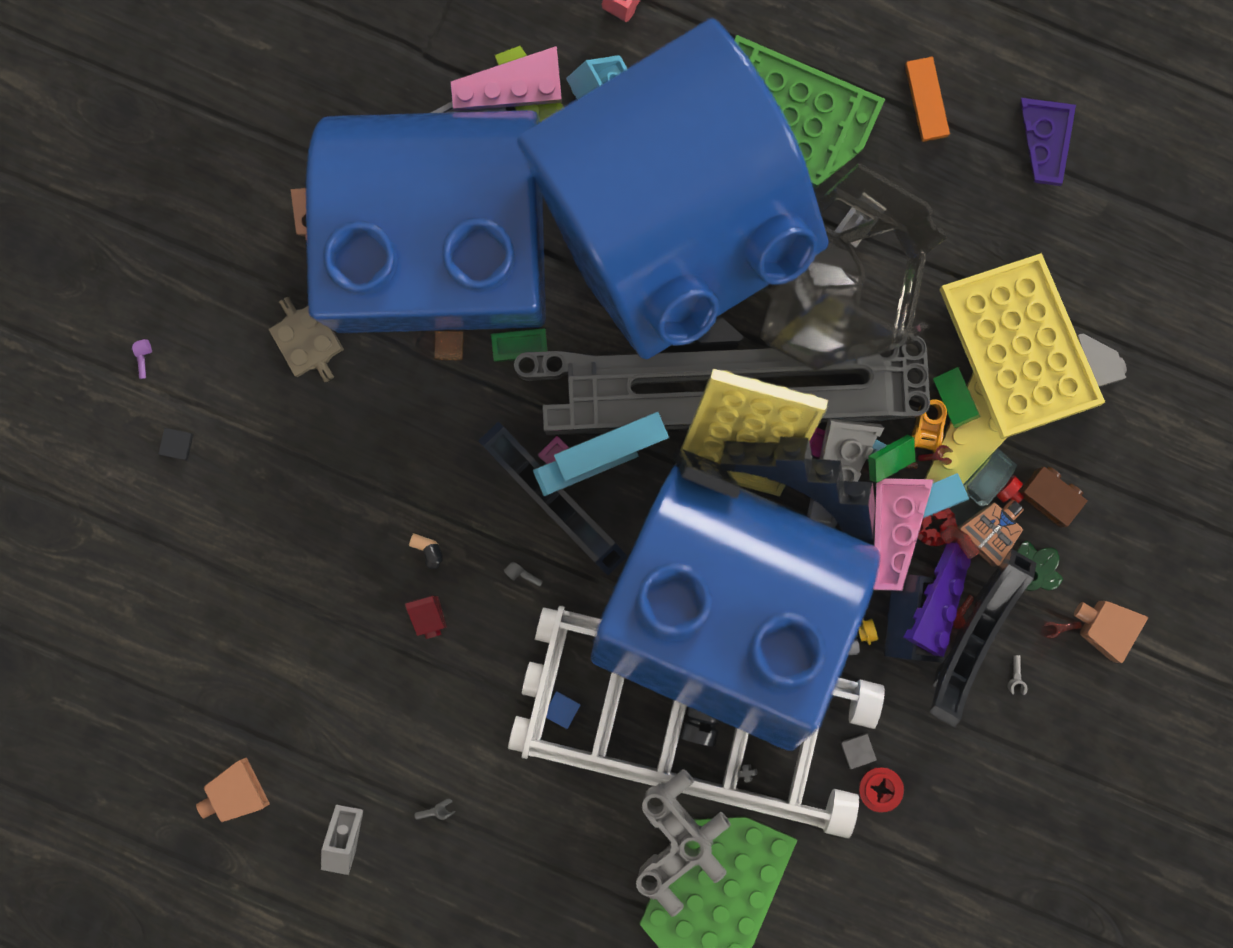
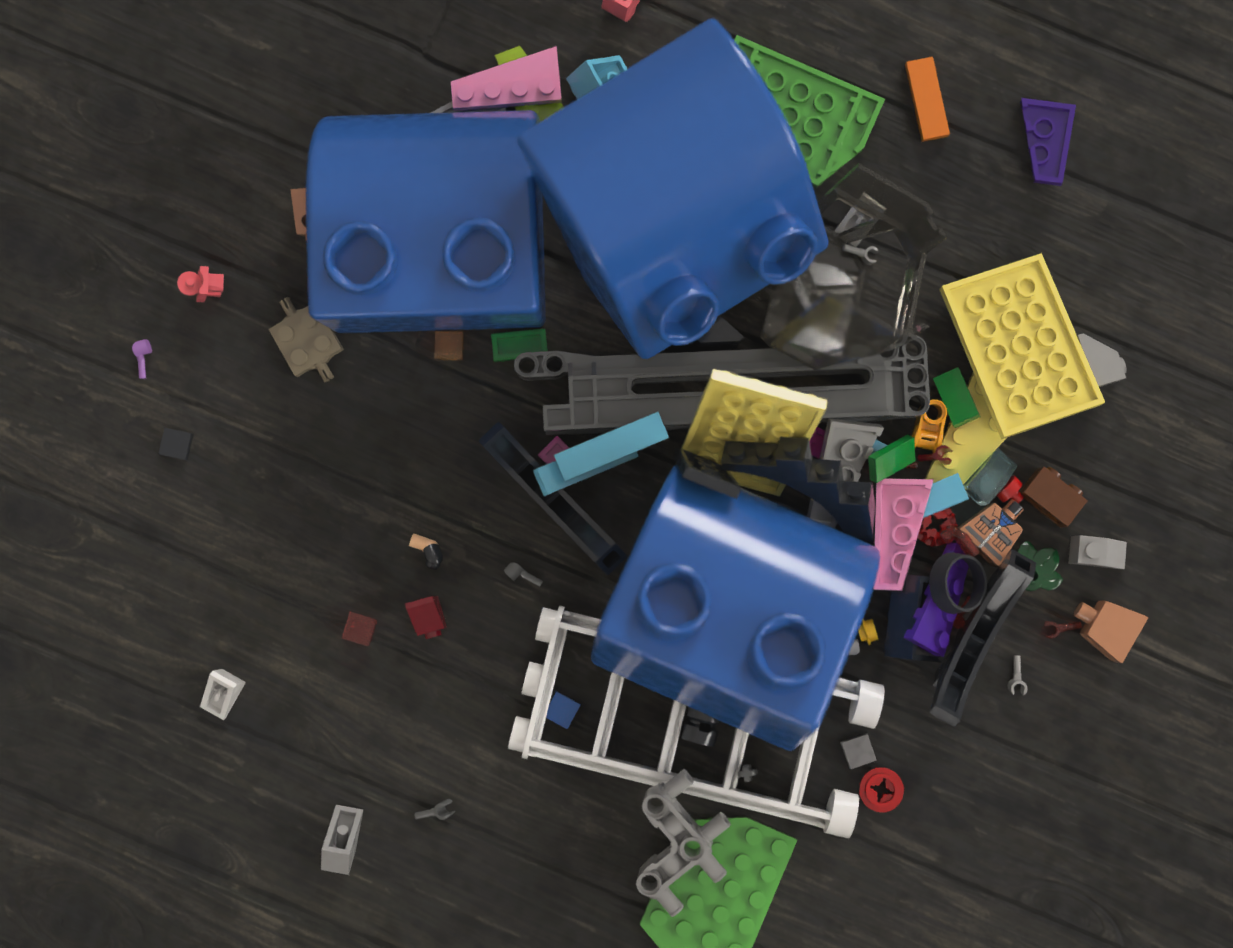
nougat torso [196,757,270,822] -> none
none -> coral hips [177,266,224,302]
none -> white slope [200,669,246,720]
none -> clear red plate [342,612,377,646]
none -> light grey hand [842,244,878,265]
none -> black tyre [929,552,987,614]
none -> light grey slope [1069,535,1127,569]

